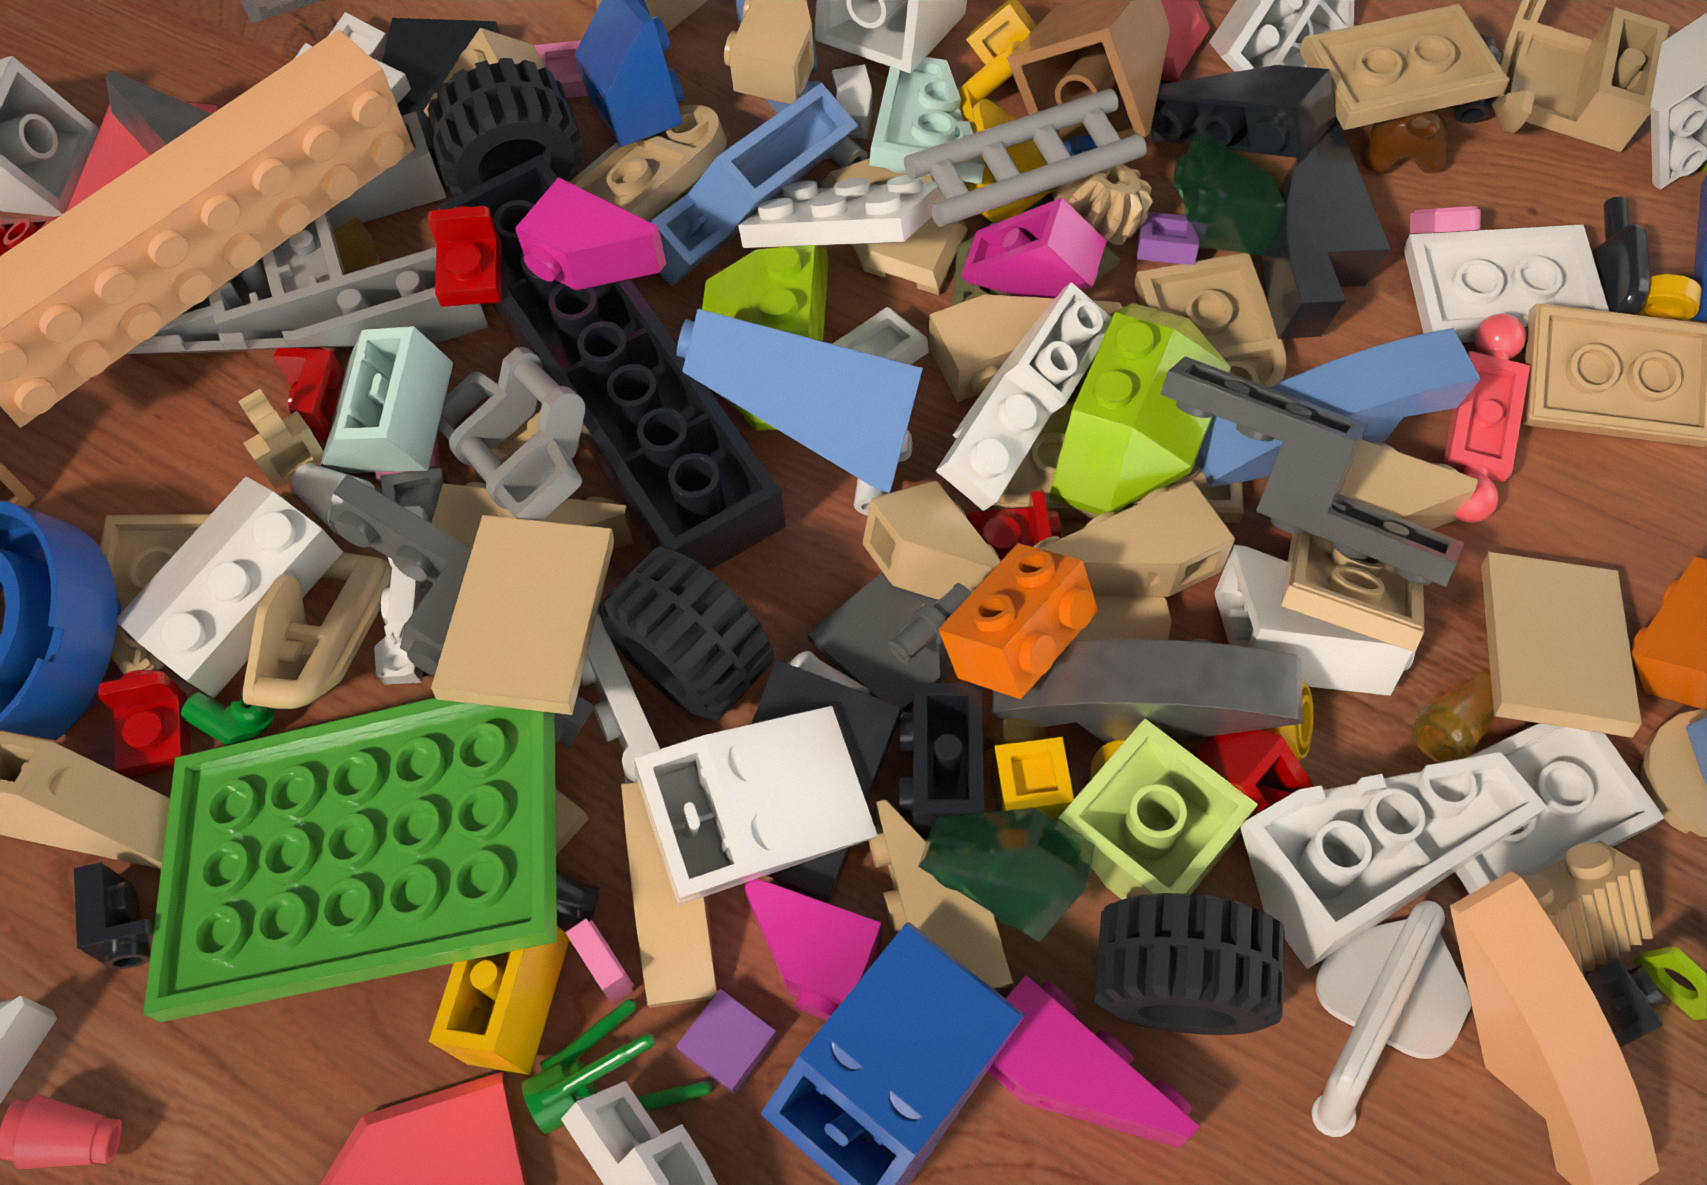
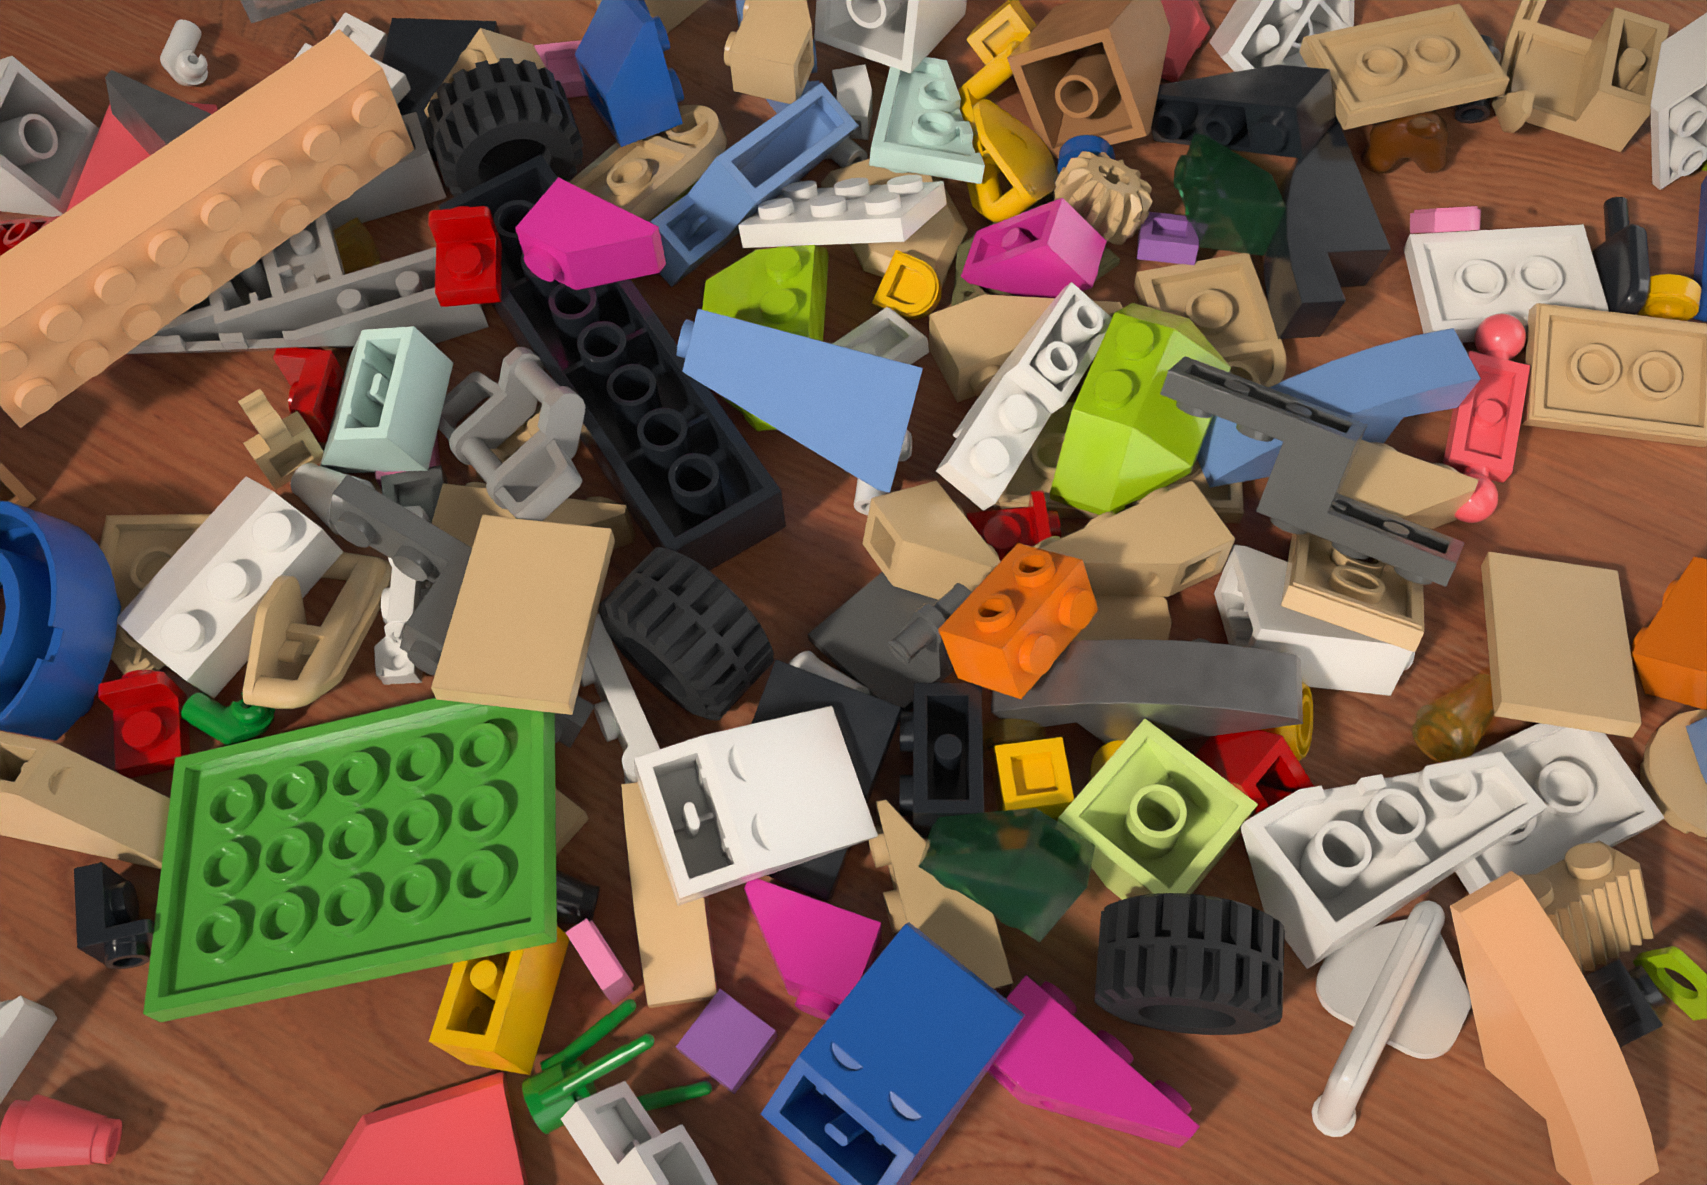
light grey bar [904,88,1147,227] -> none
none -> white arm [160,19,208,87]
none -> yellow tile [872,250,942,320]

